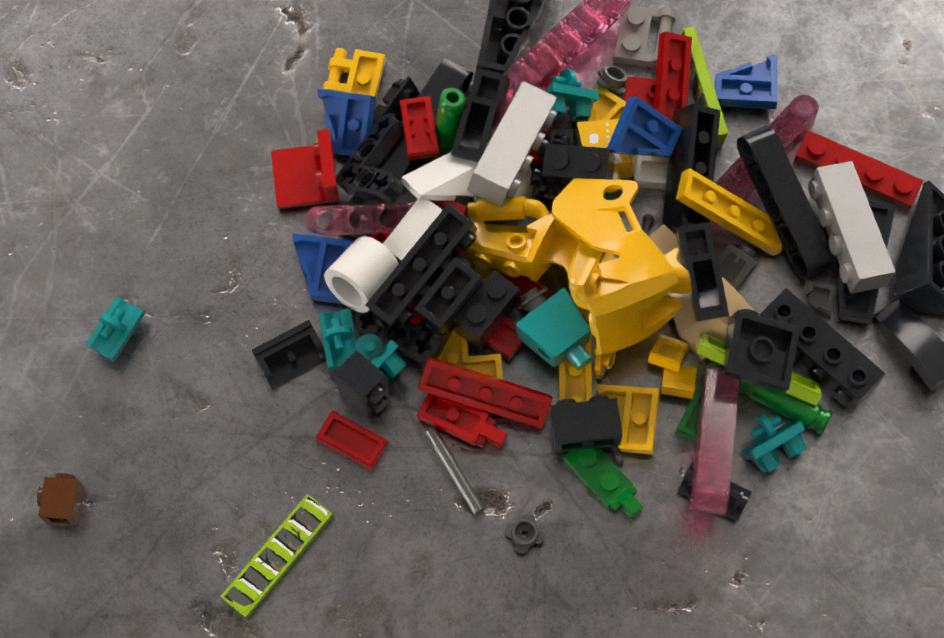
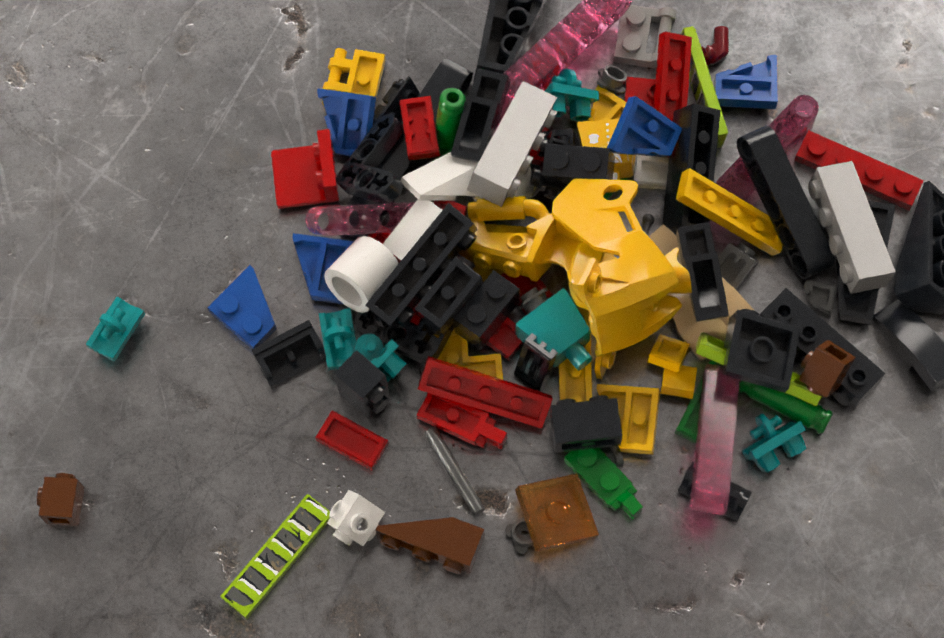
none -> blue wing [208,265,277,349]
none -> white brick [327,490,385,546]
none -> reddish brown slope [375,517,485,574]
none -> black tile [514,333,558,391]
none -> clear orange tile [515,473,599,552]
none -> dark red arm [701,26,729,65]
none -> reddish brown brick [798,340,856,398]

